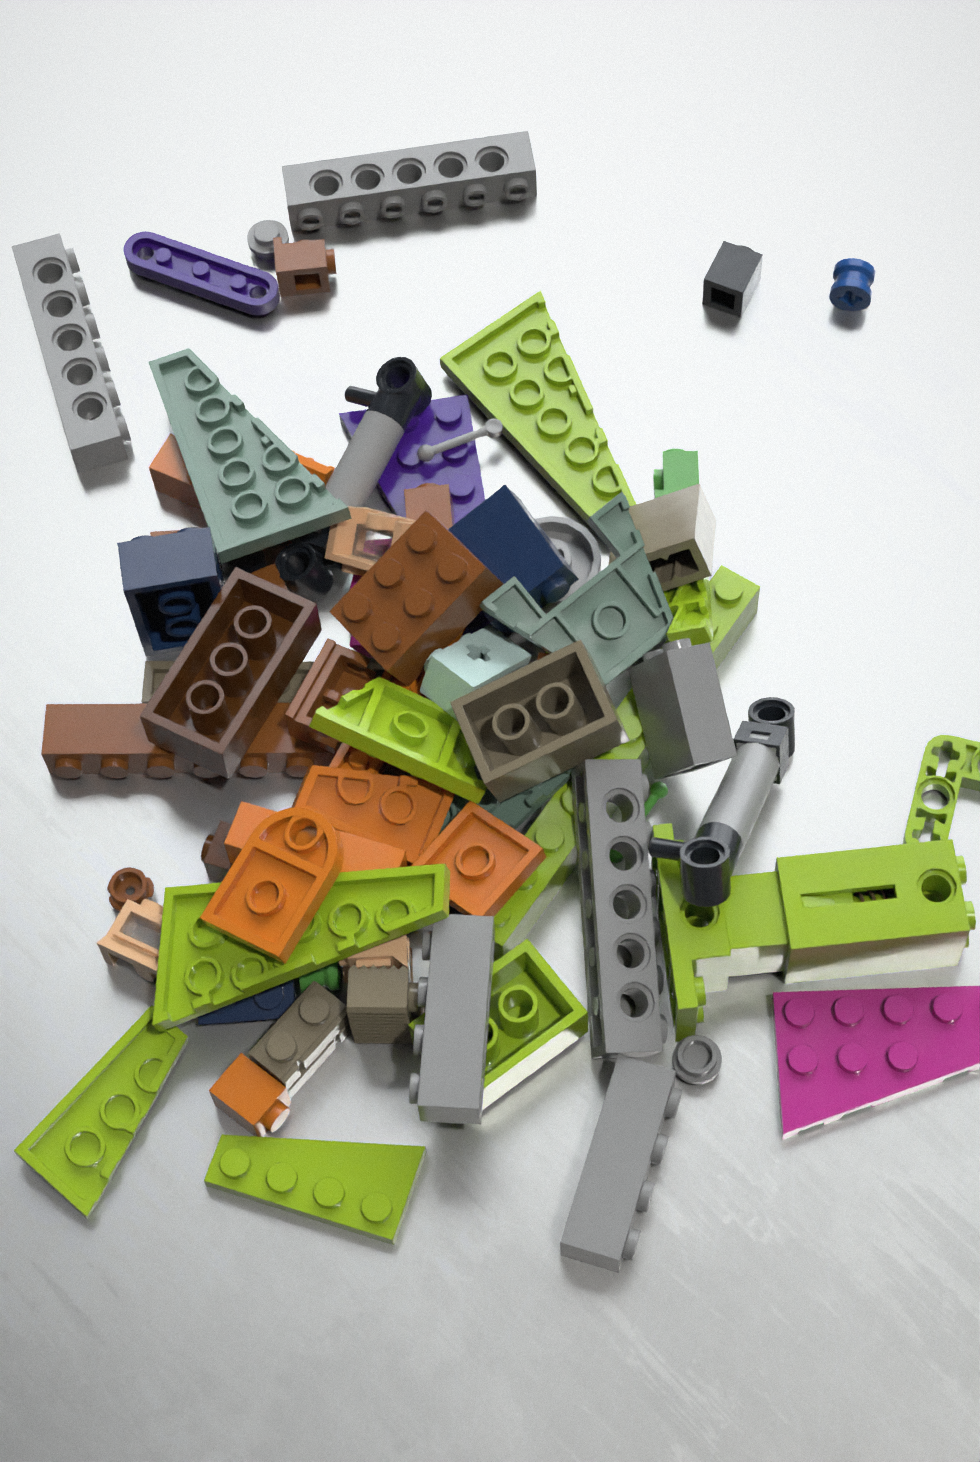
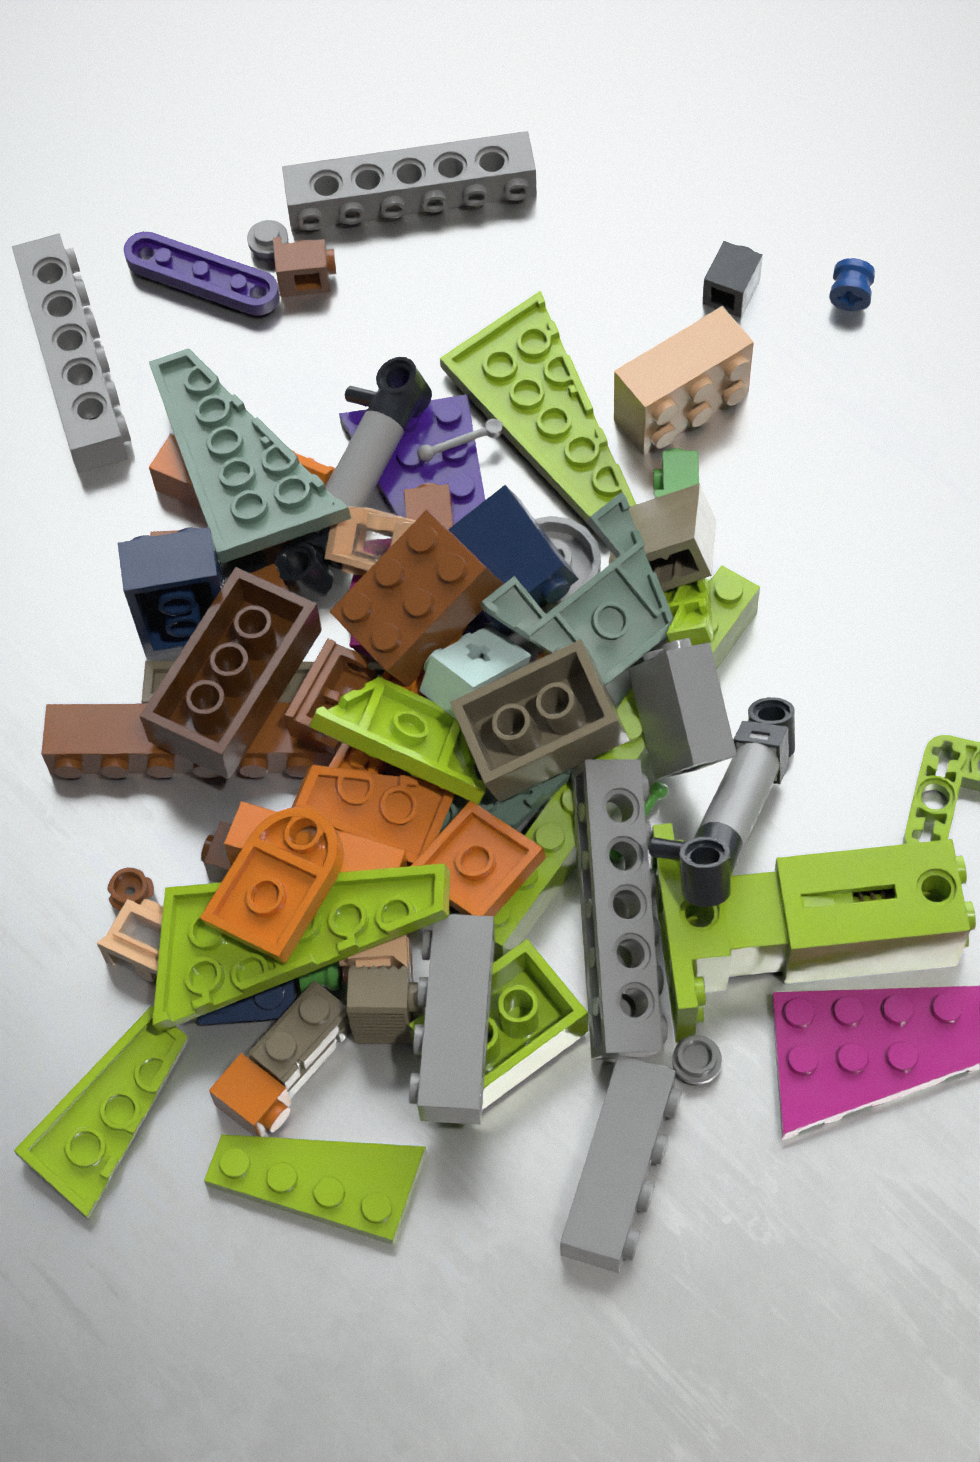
none -> light nougat brick [613,306,754,456]

